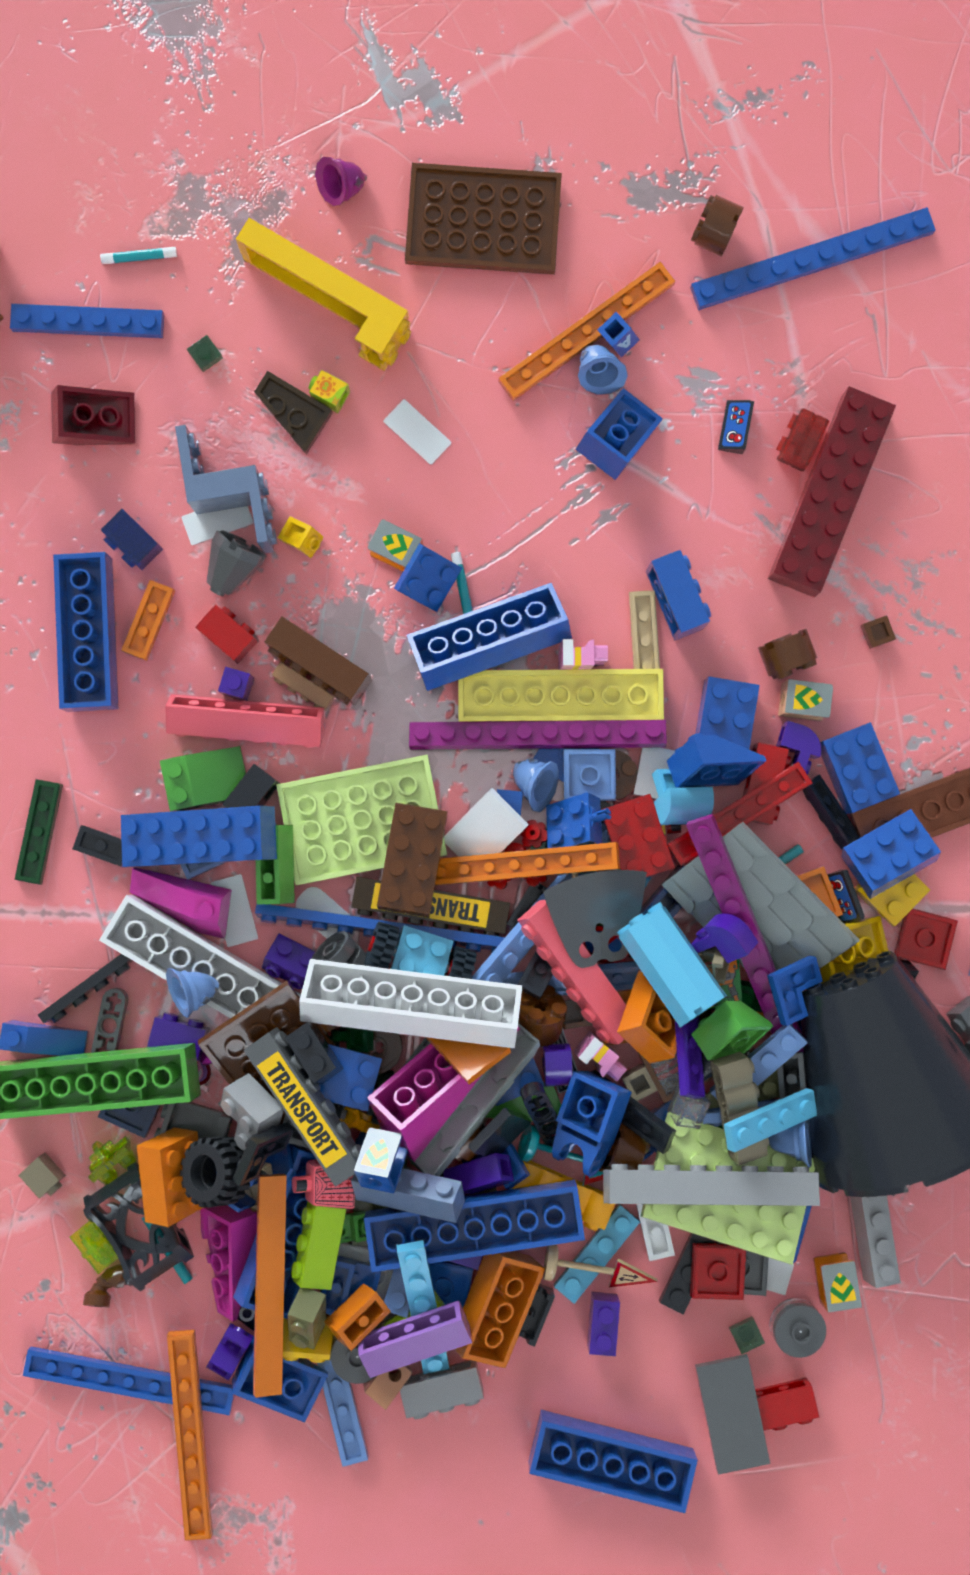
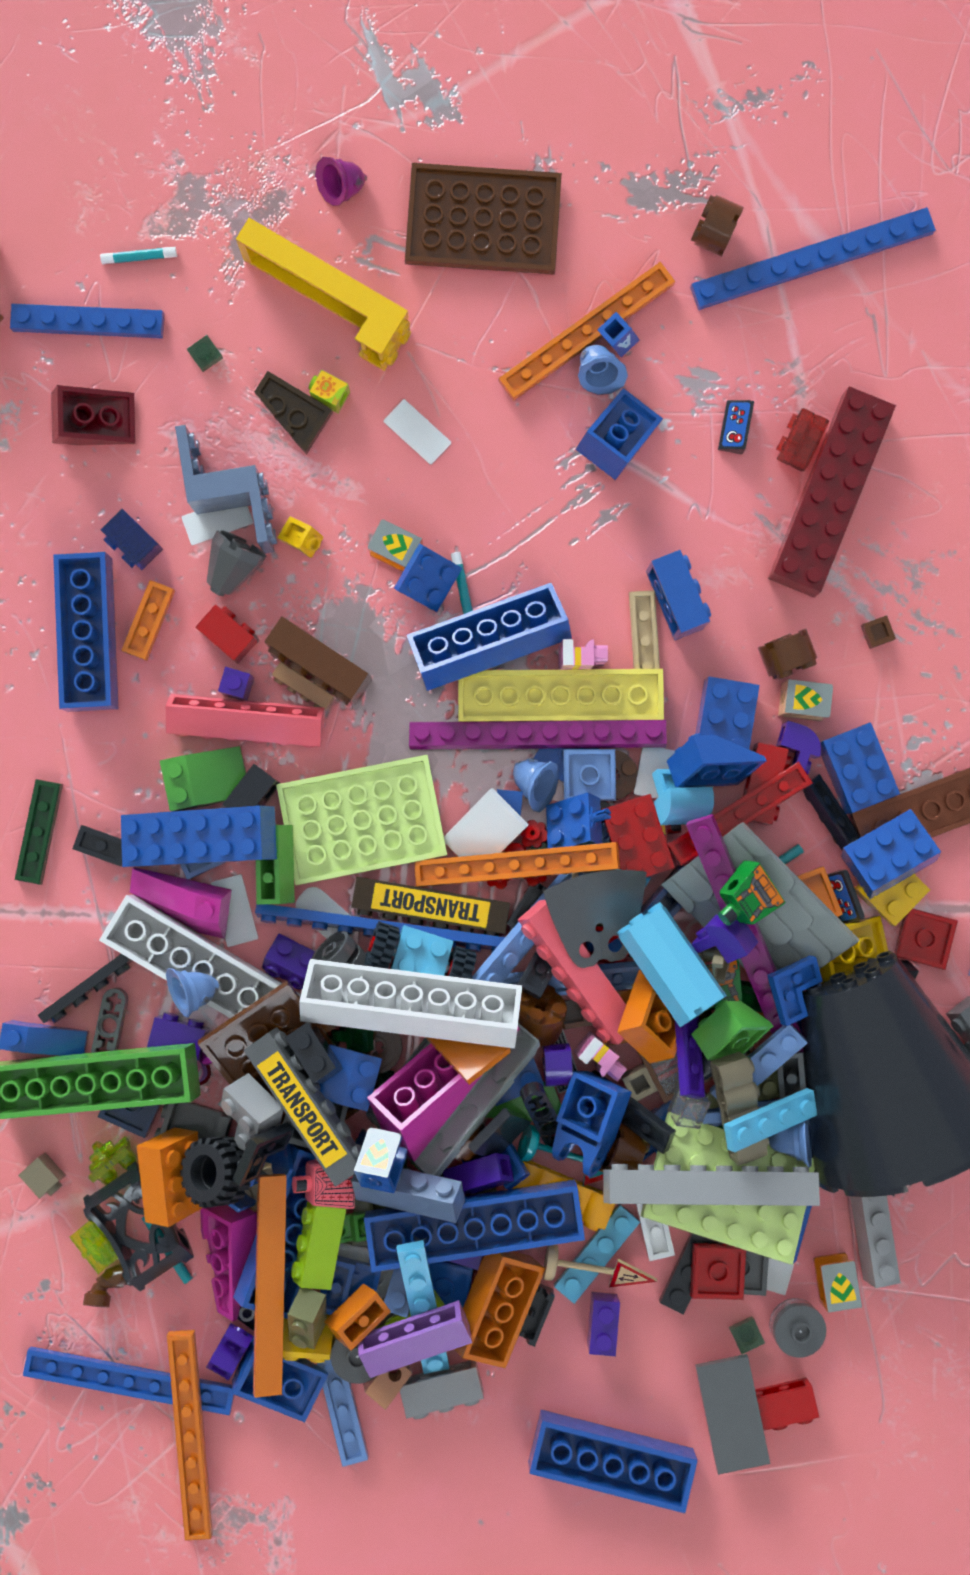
light orange plate [340,1106,380,1133] -> none
reddish brown brick [377,803,447,918] -> none
none -> torso [718,860,786,926]

